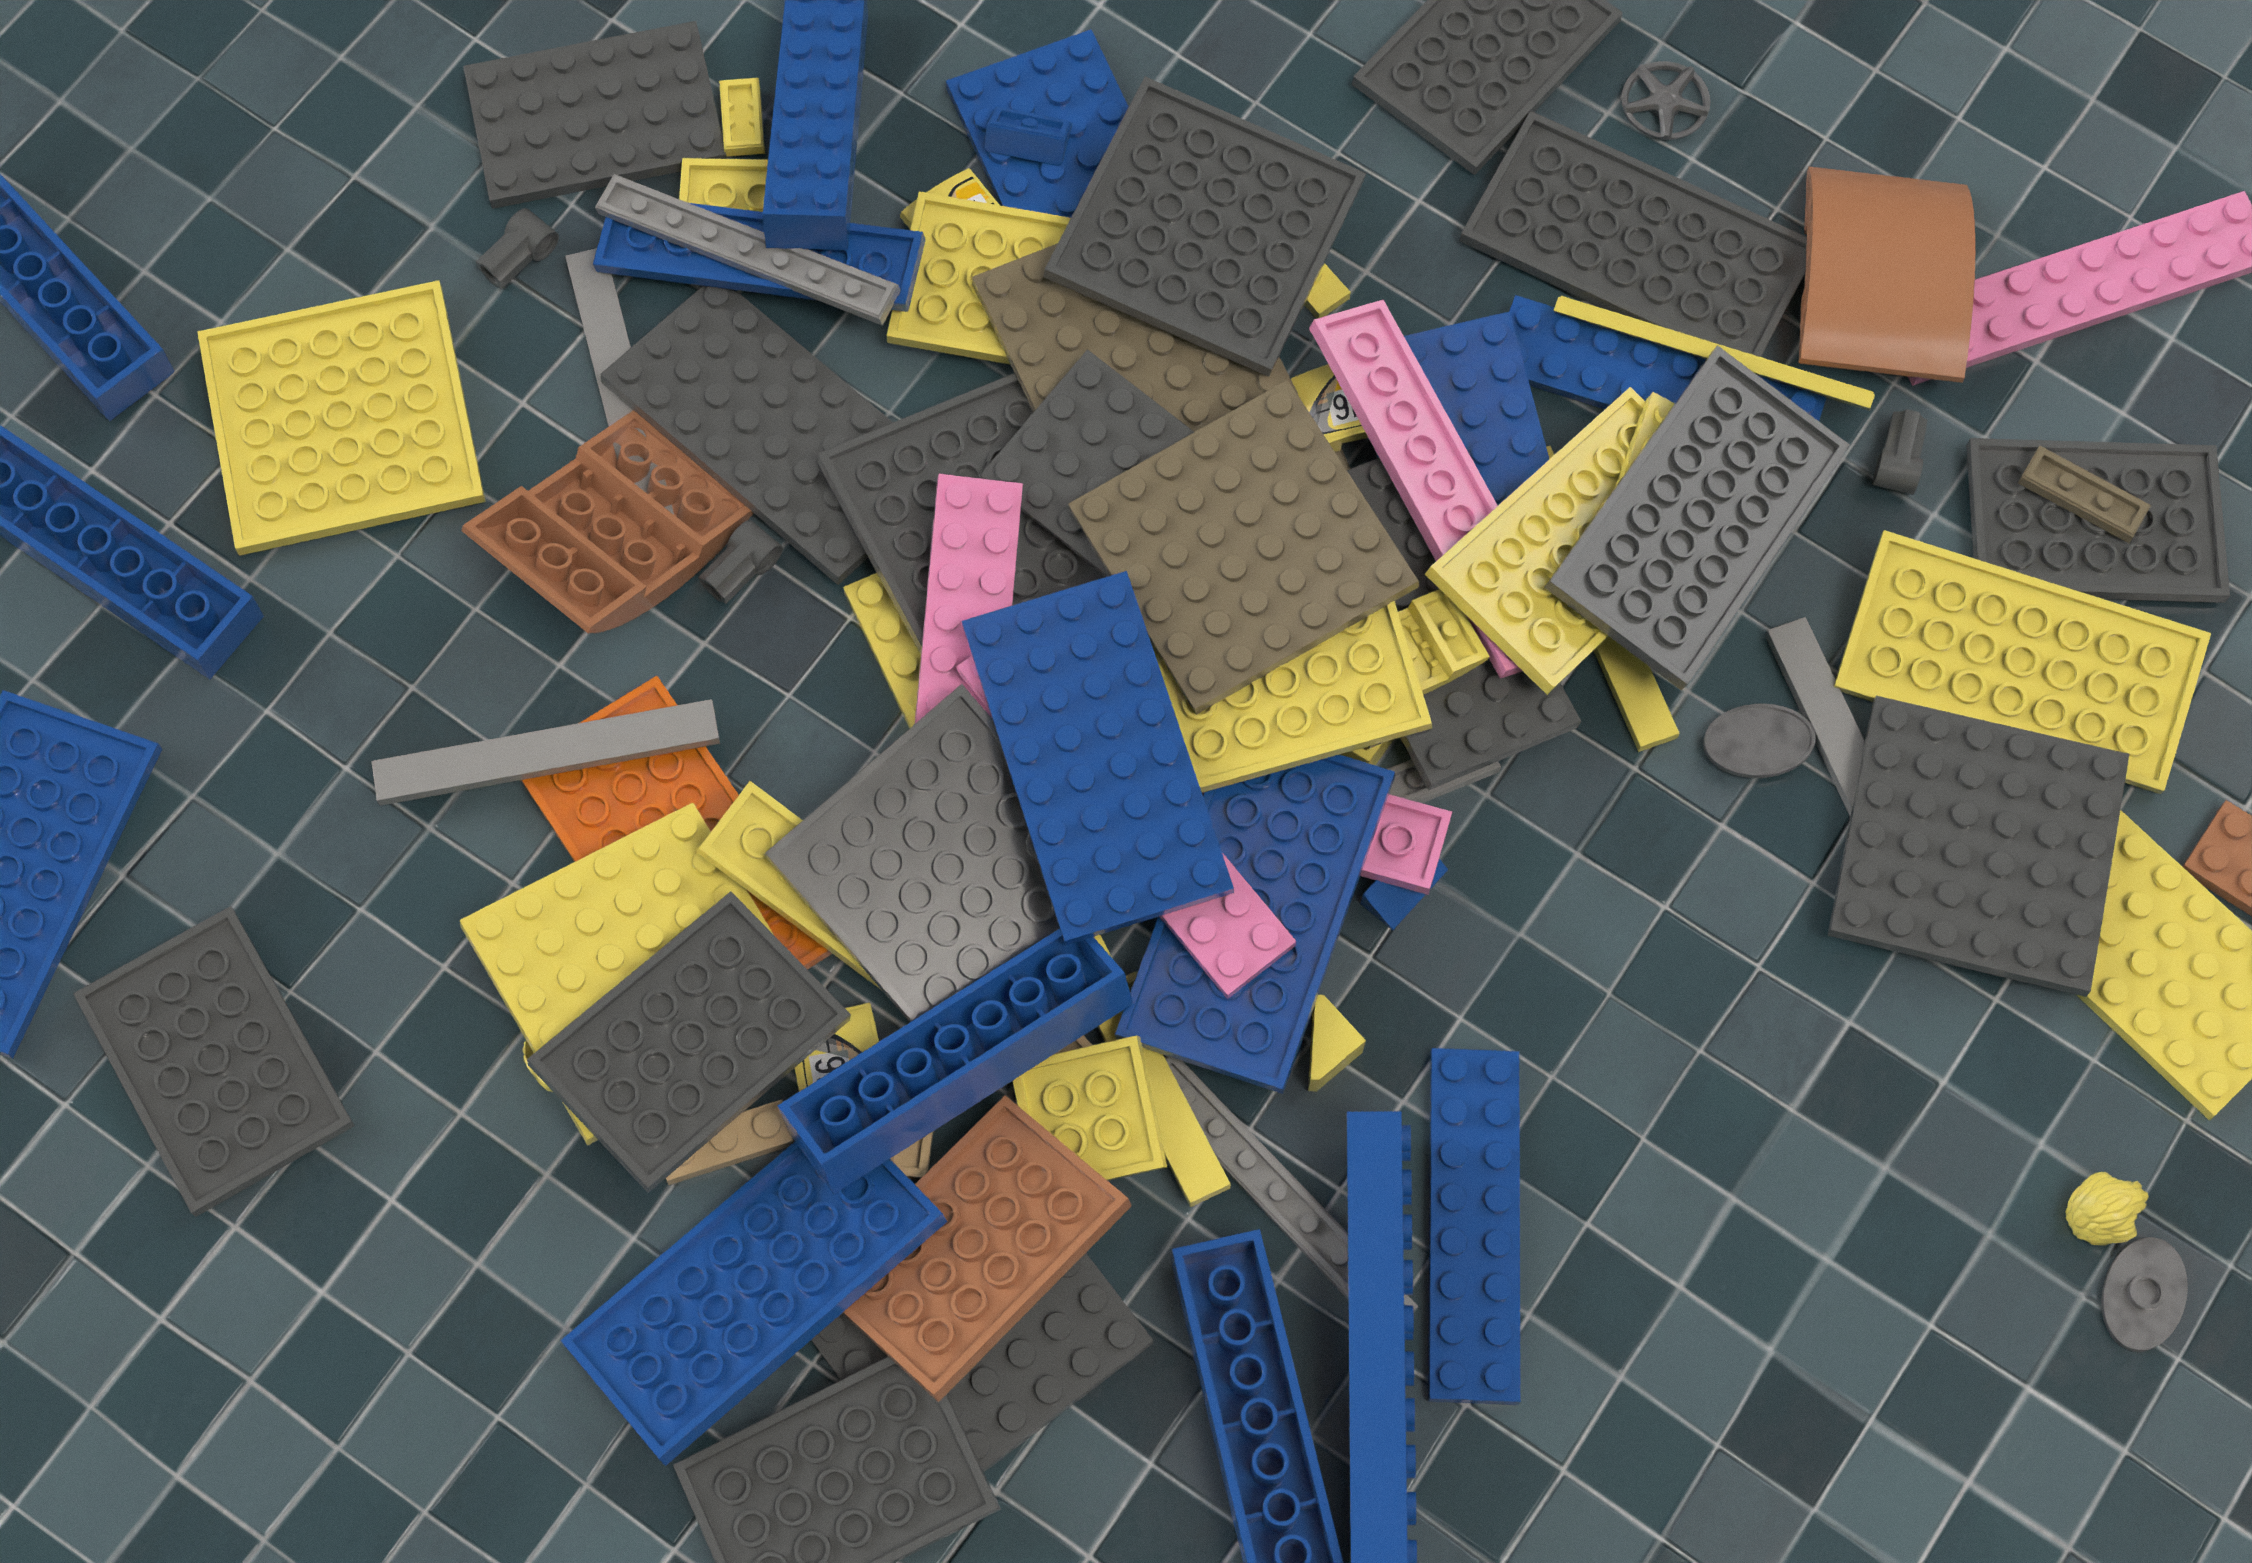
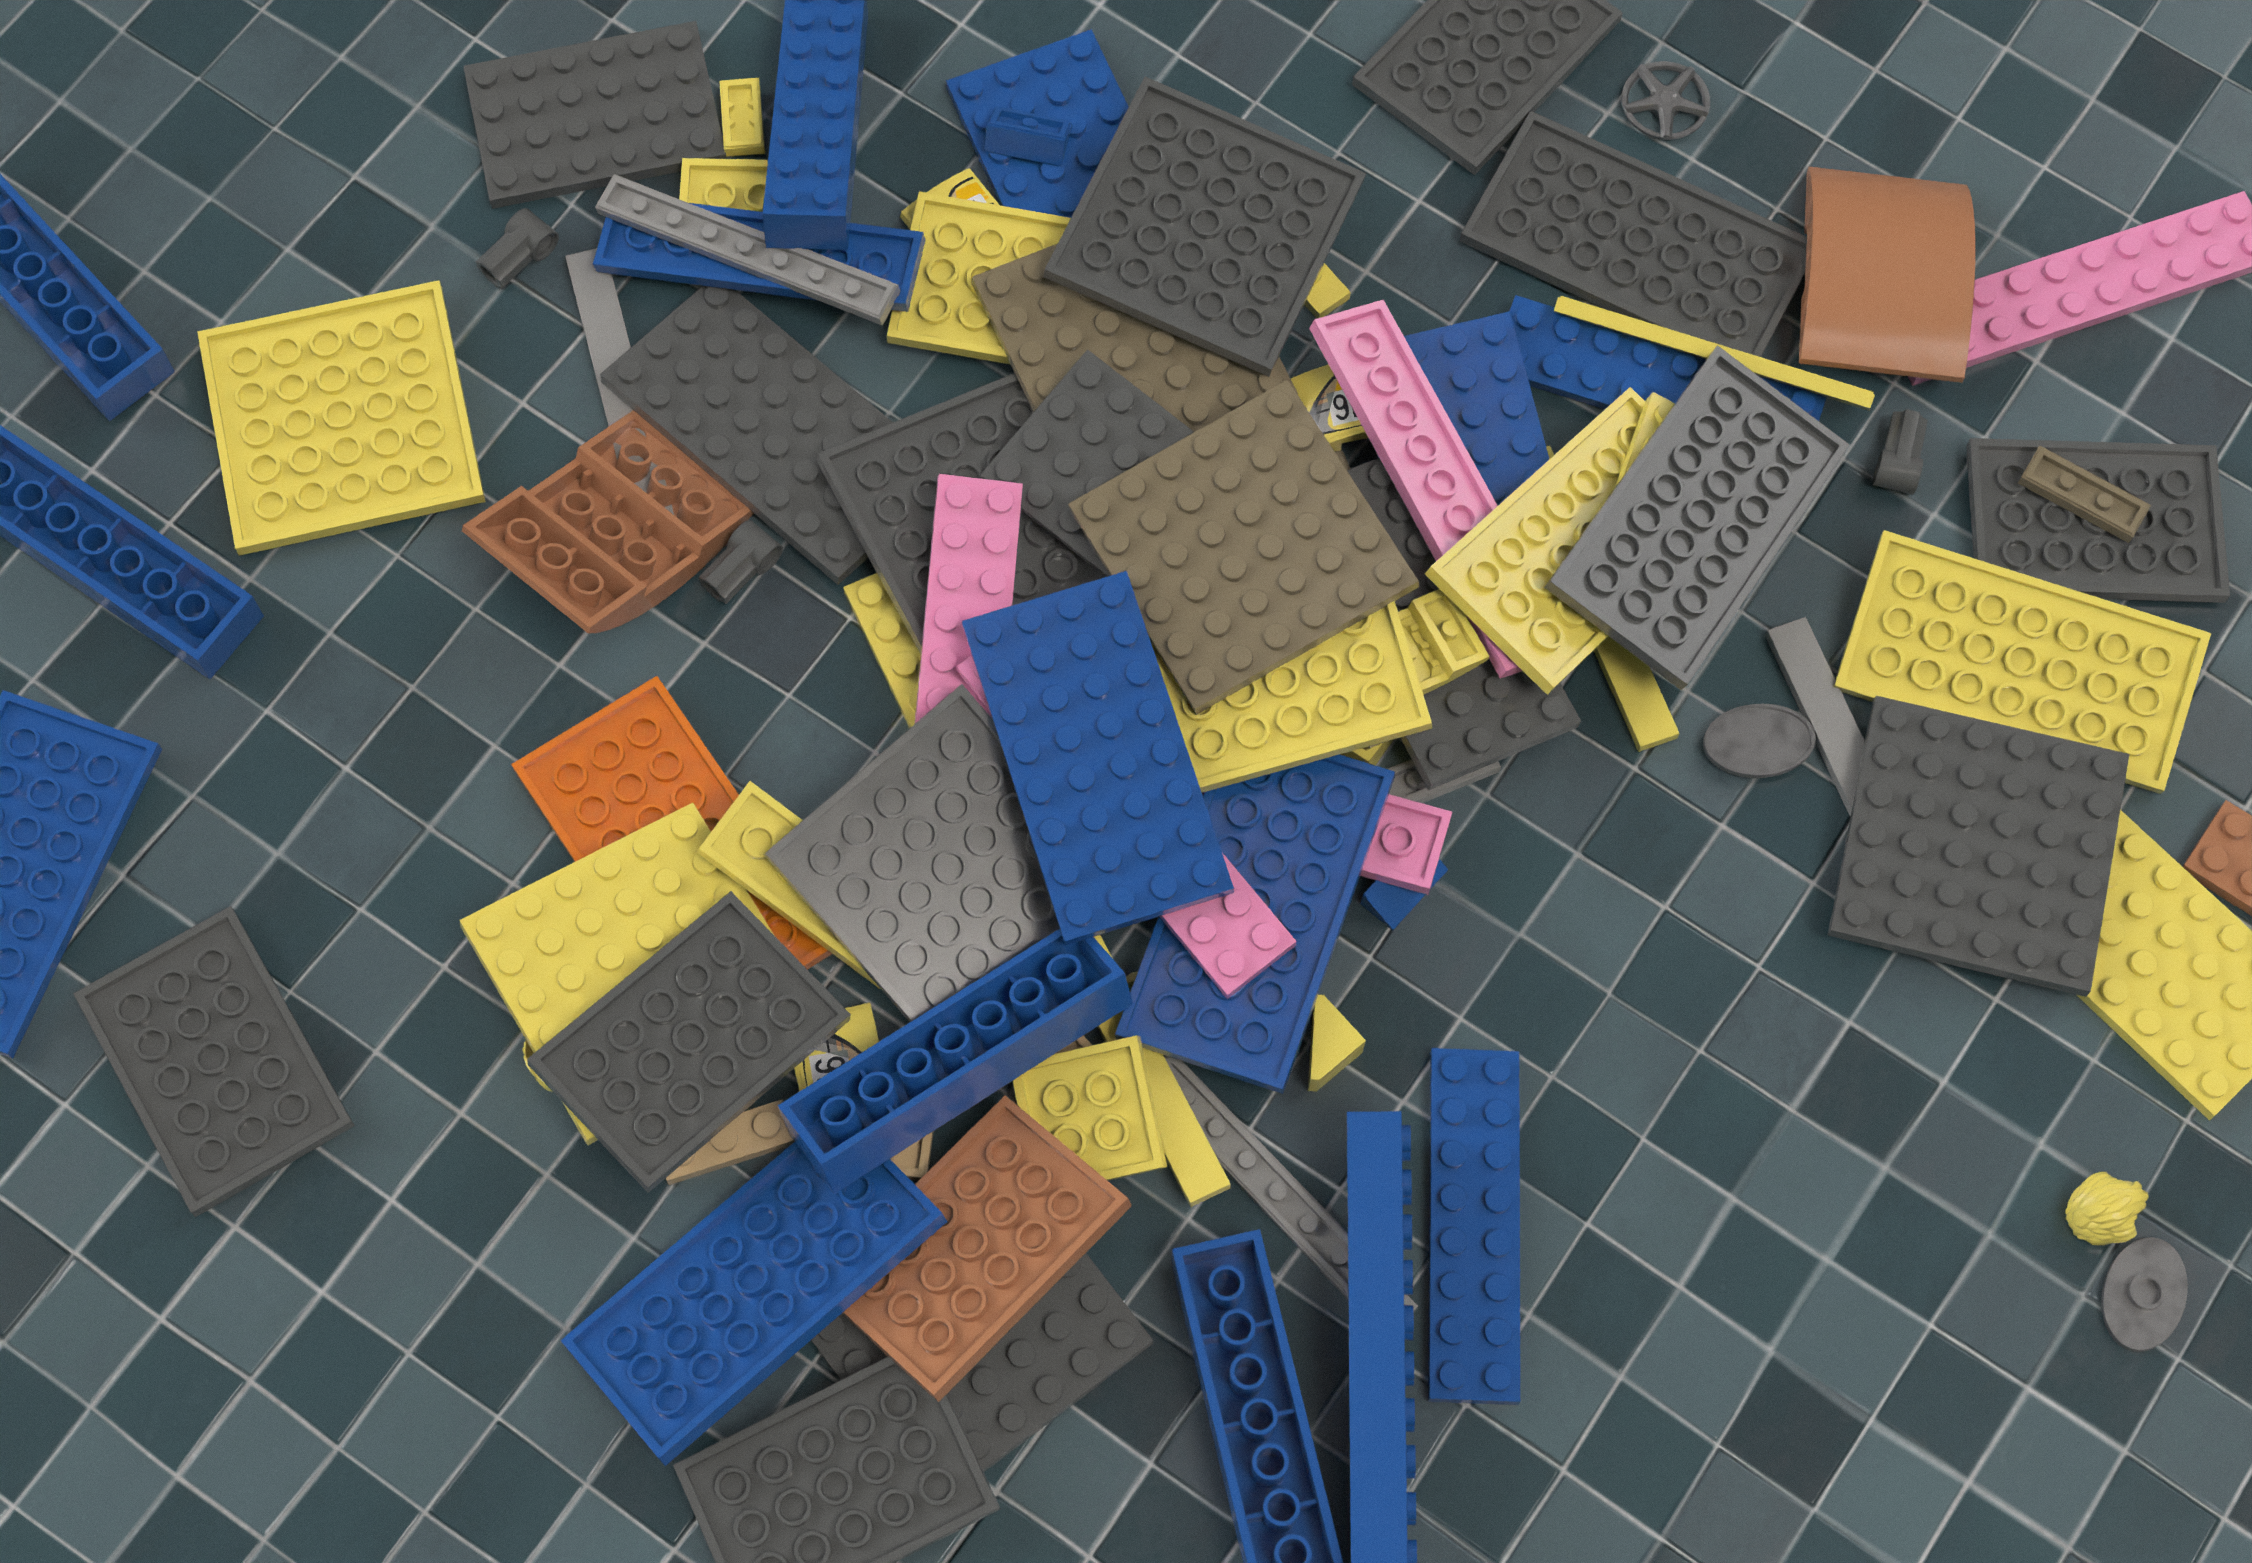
light grey tile [371,699,720,806] -> none

